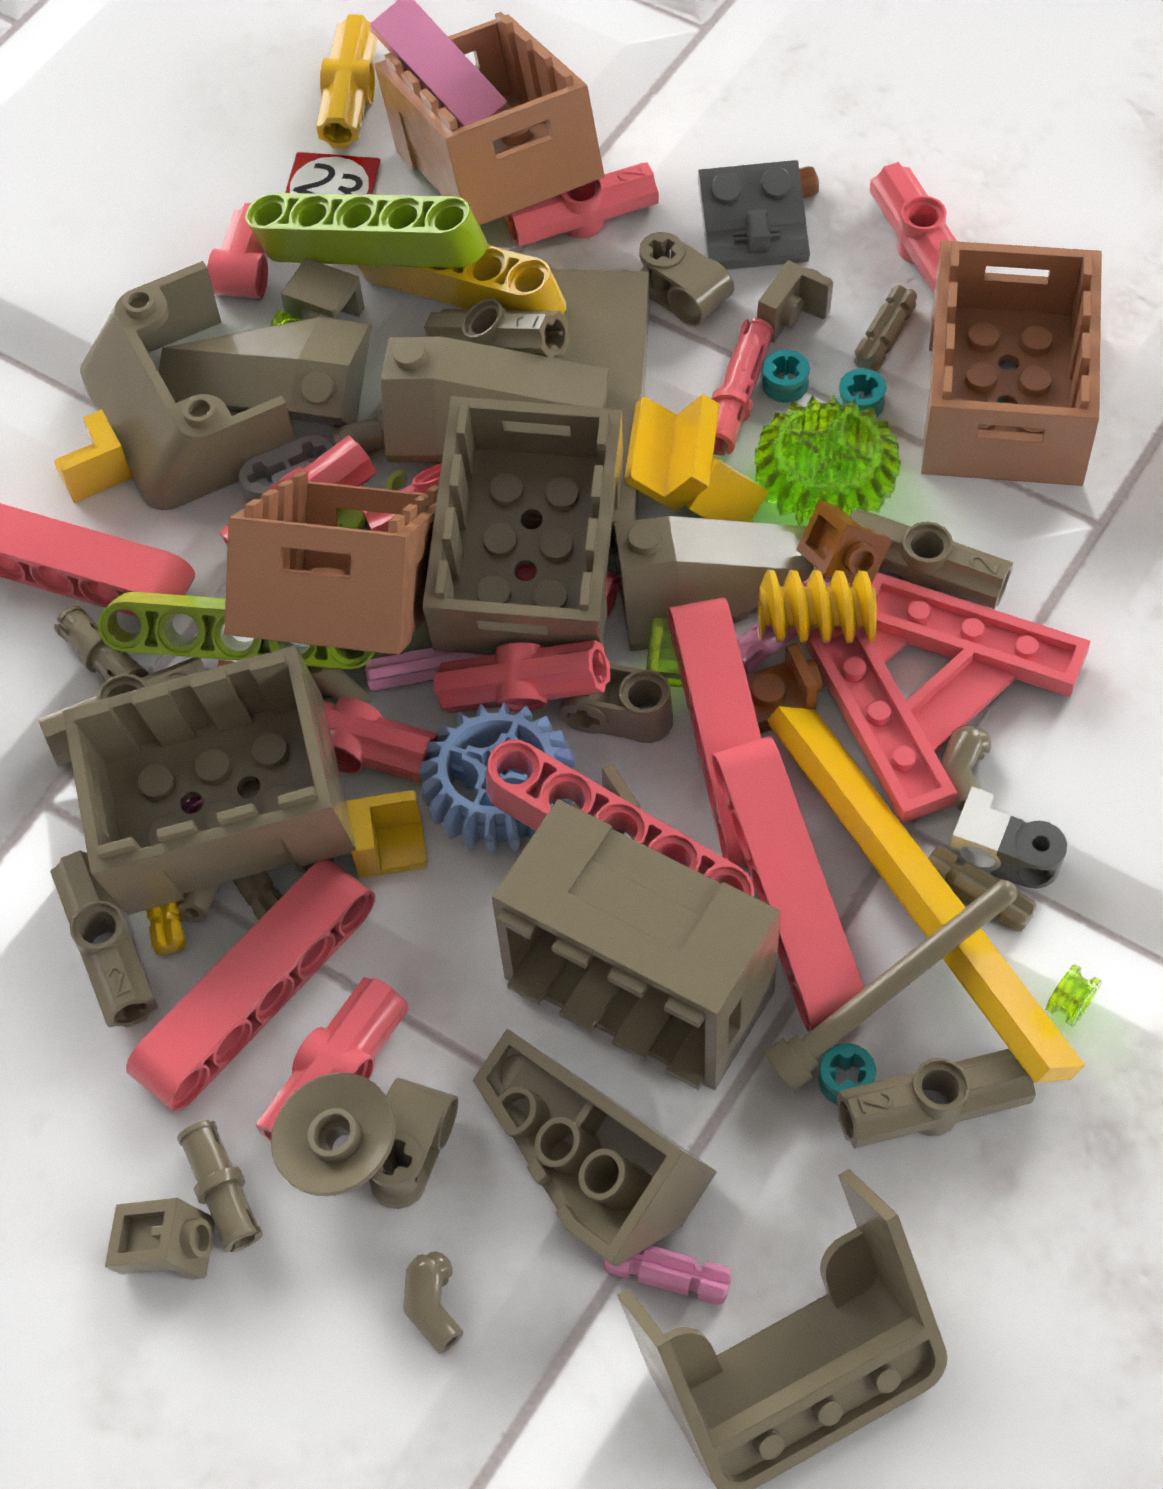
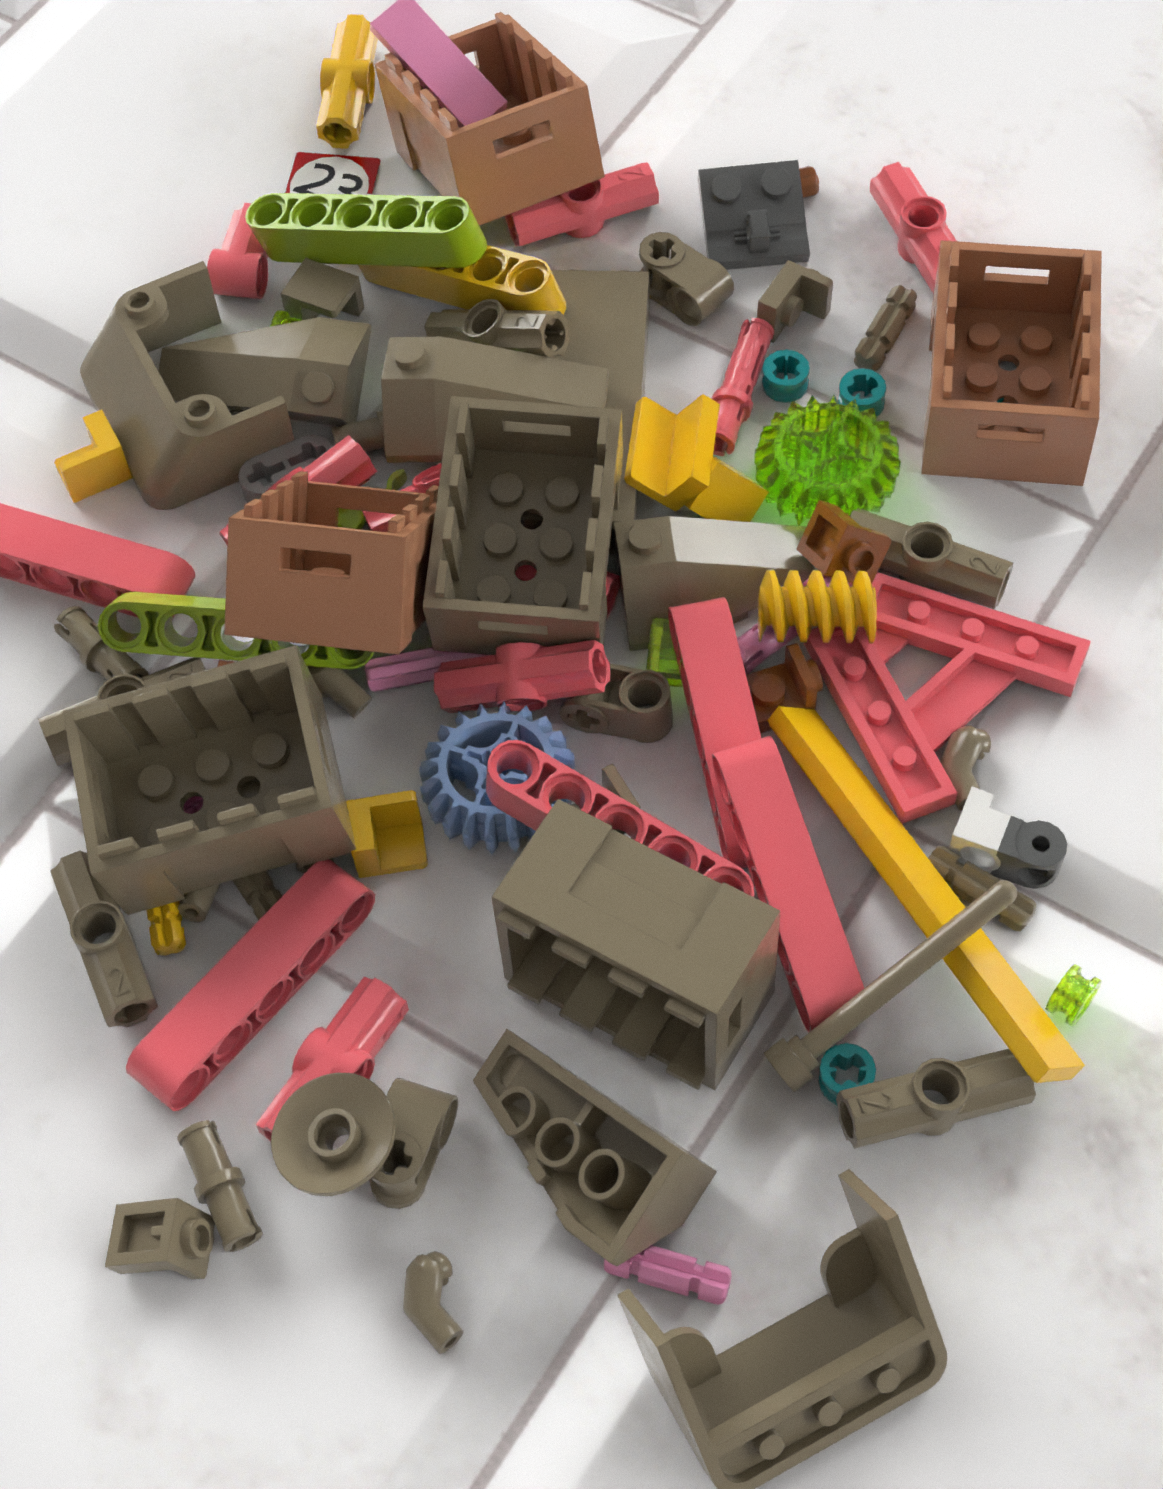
coral piece [323,697,439,784] -> none

